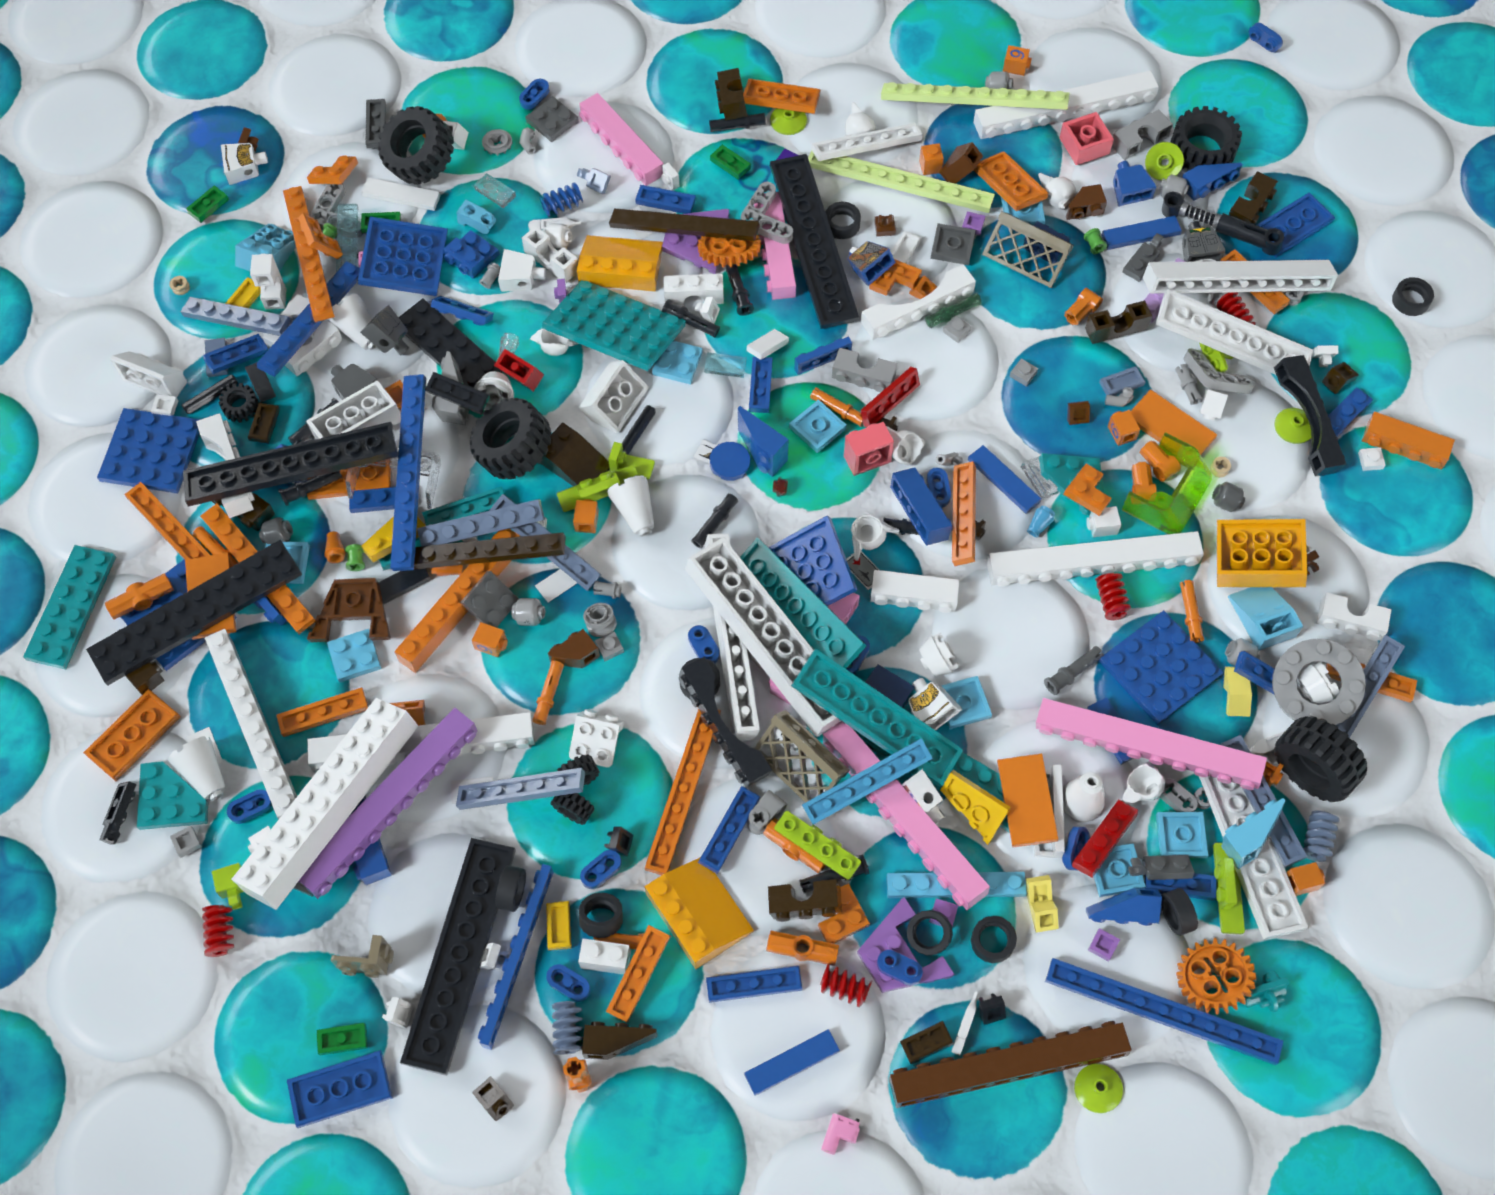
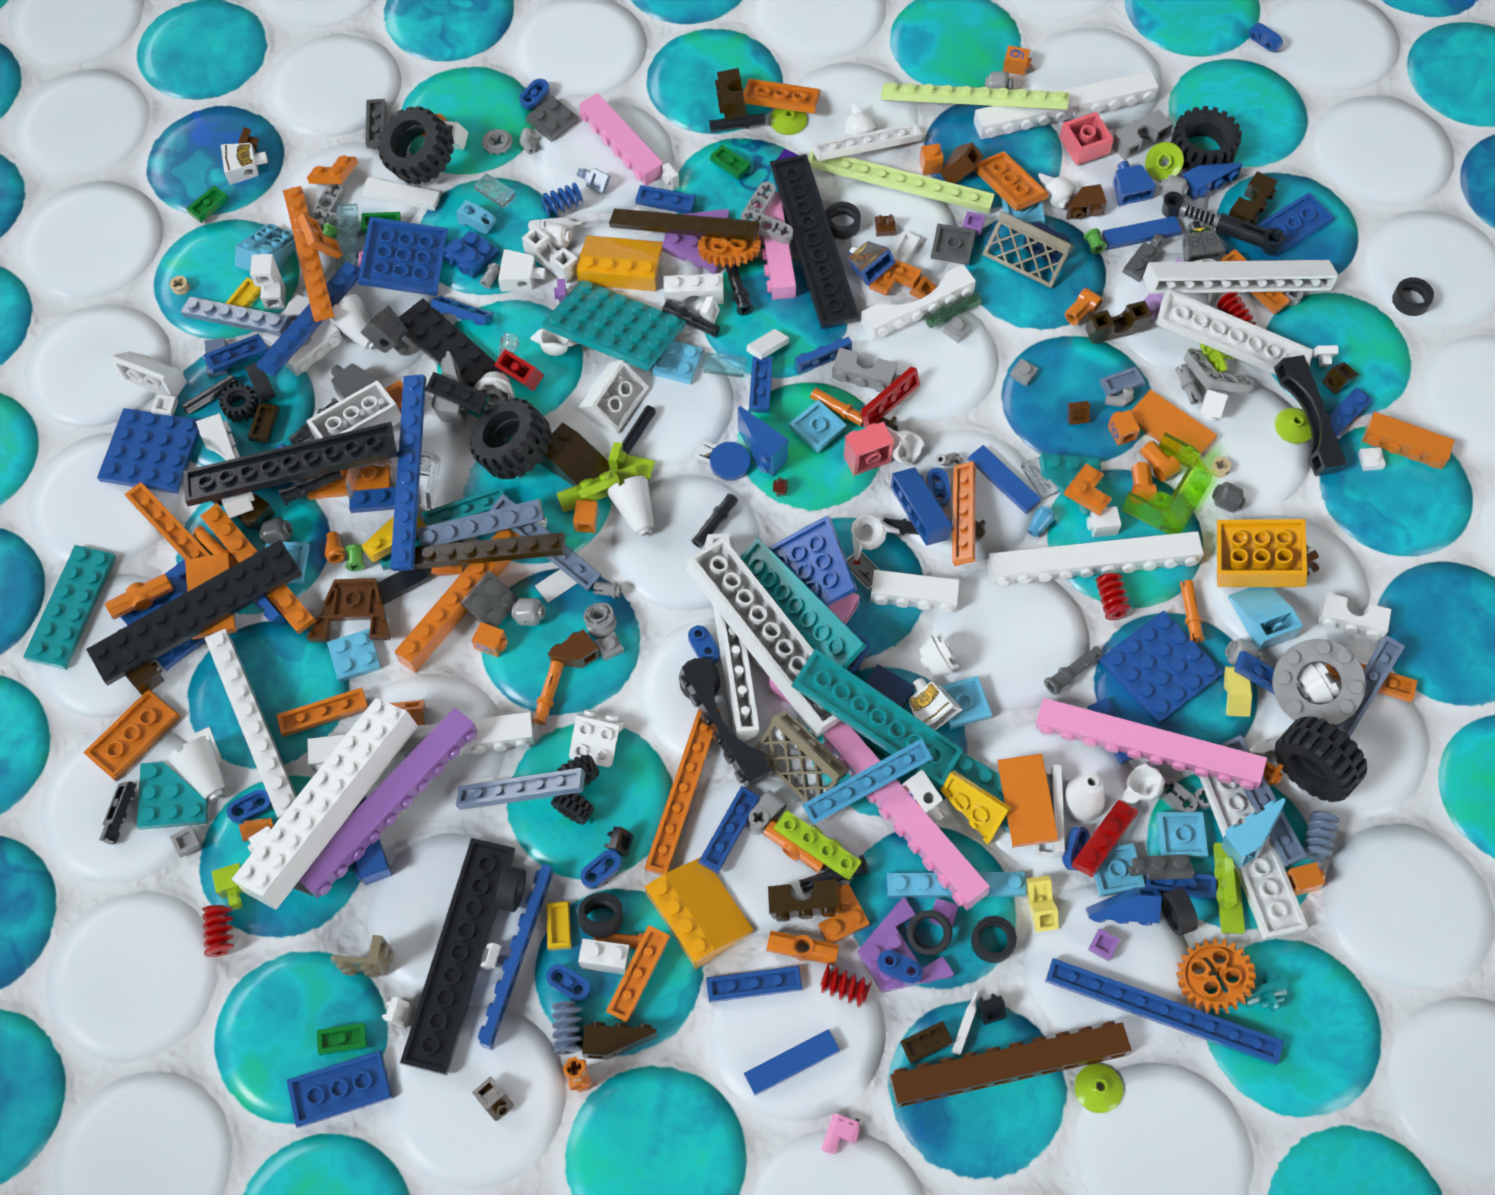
none -> orange cone [239,818,273,842]

